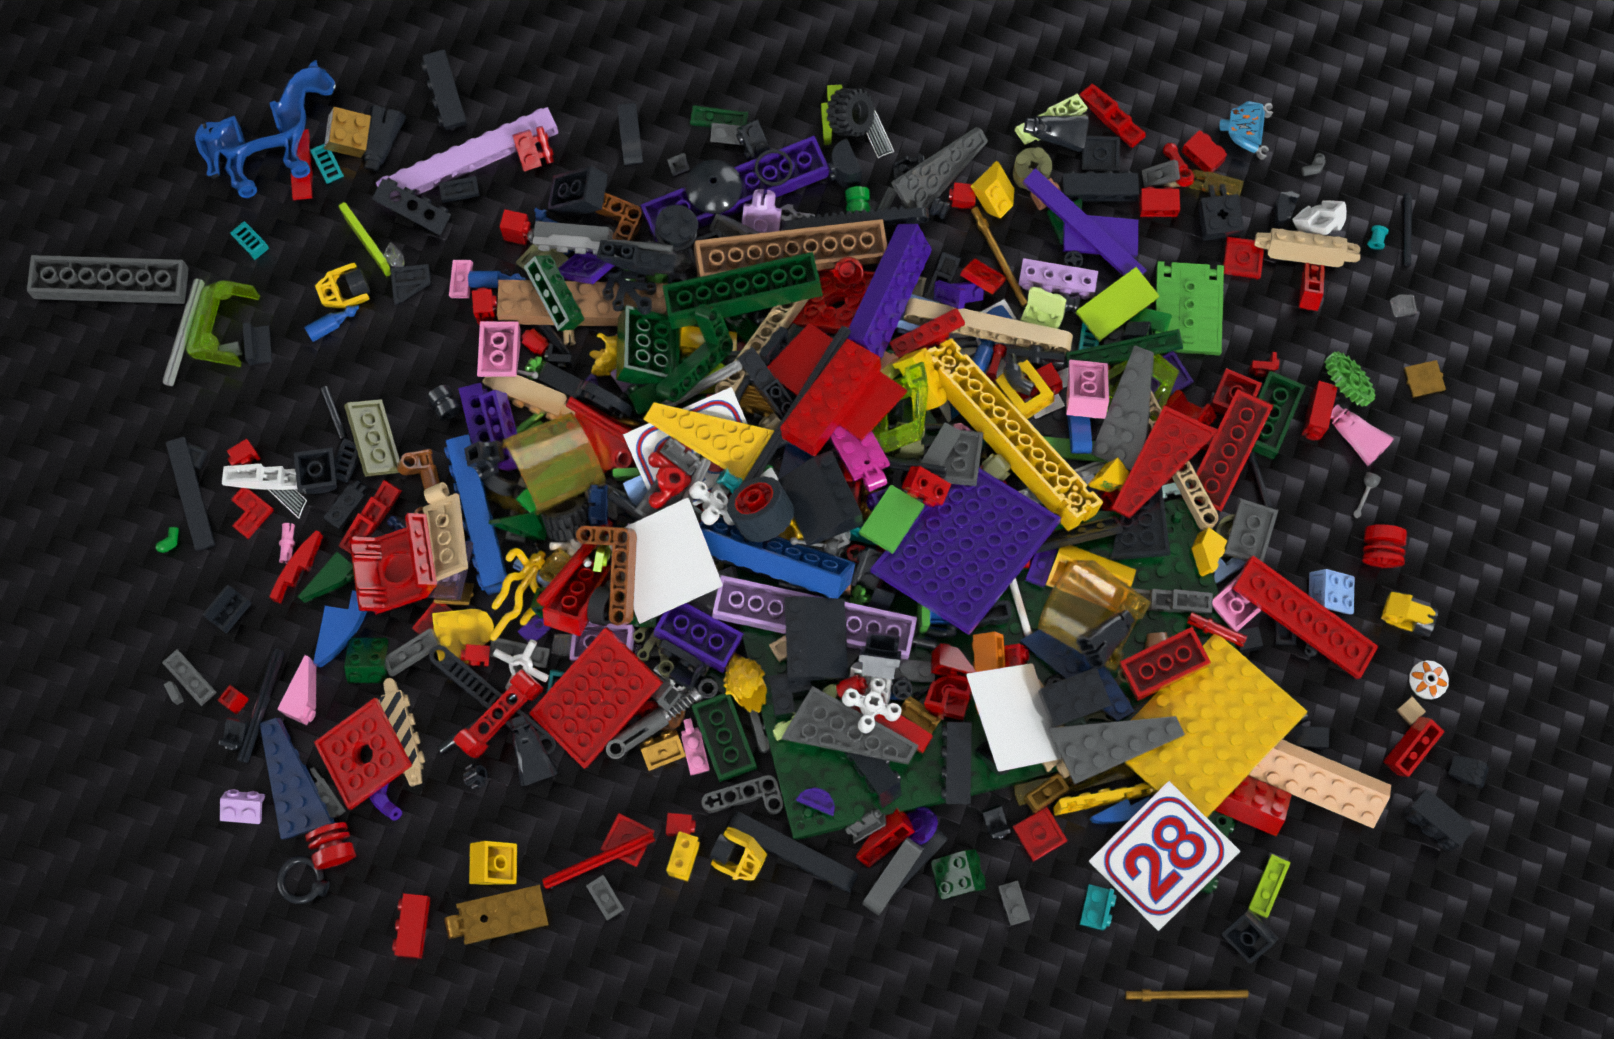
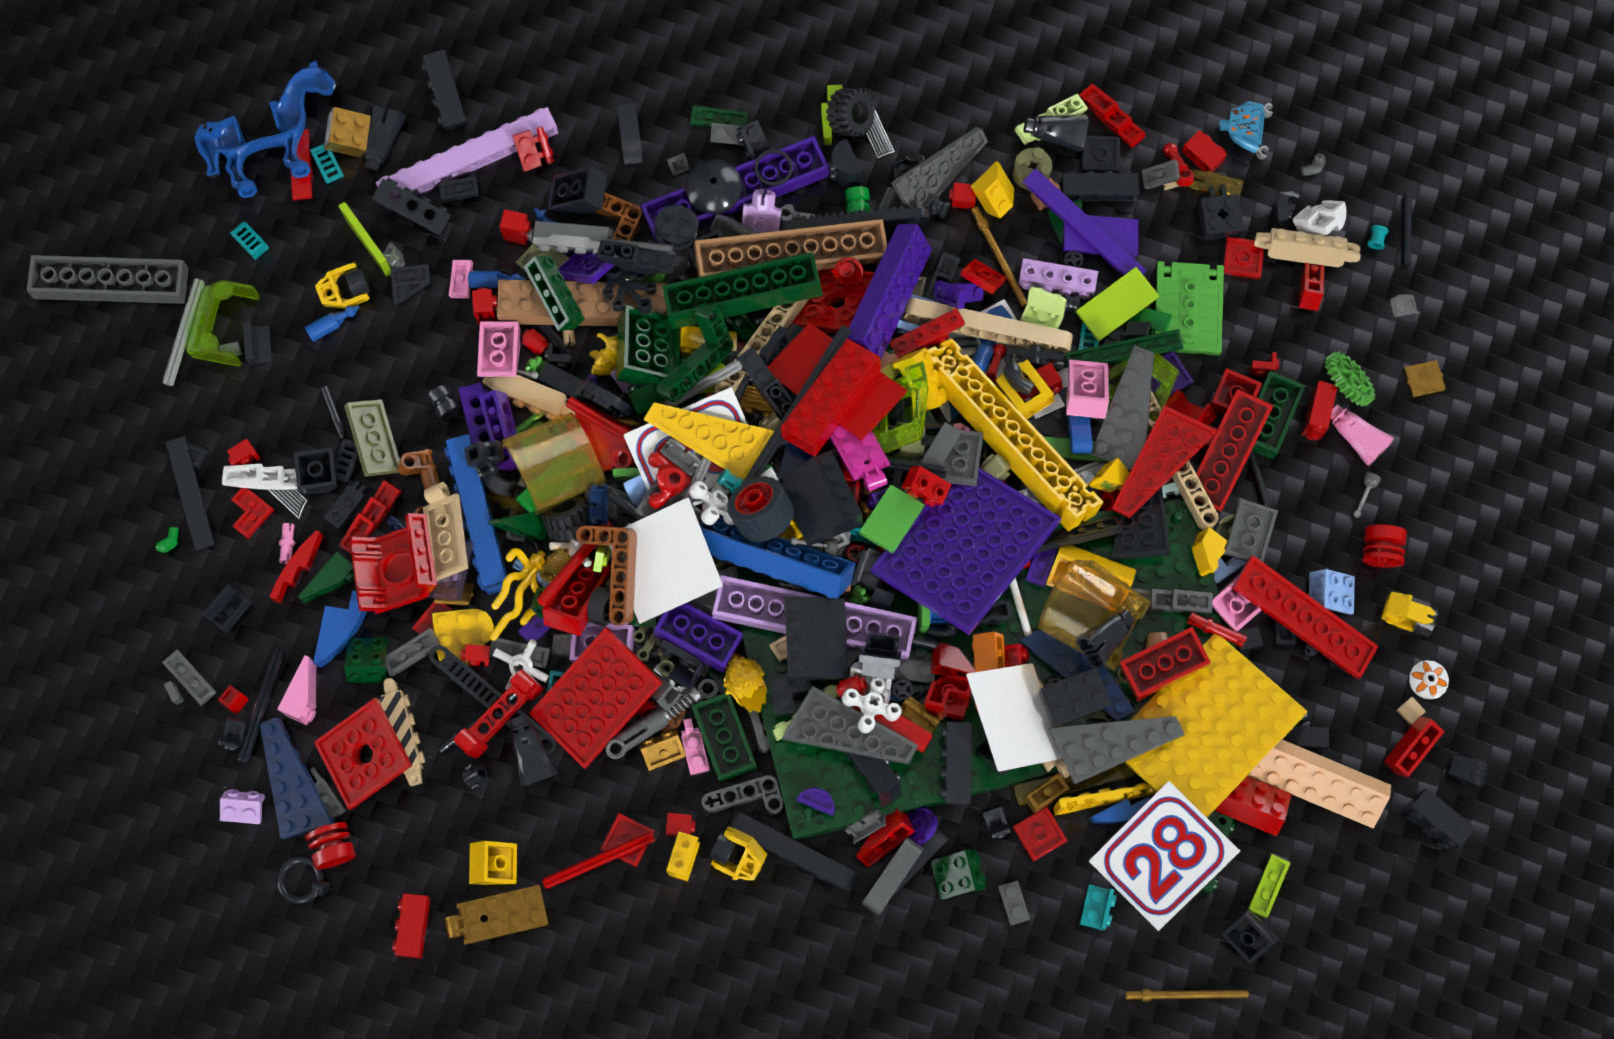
dark purple arm [370,783,402,821] -> none
dark grey plate [586,875,625,921] -> none
red brick [1139,187,1180,217] -> none

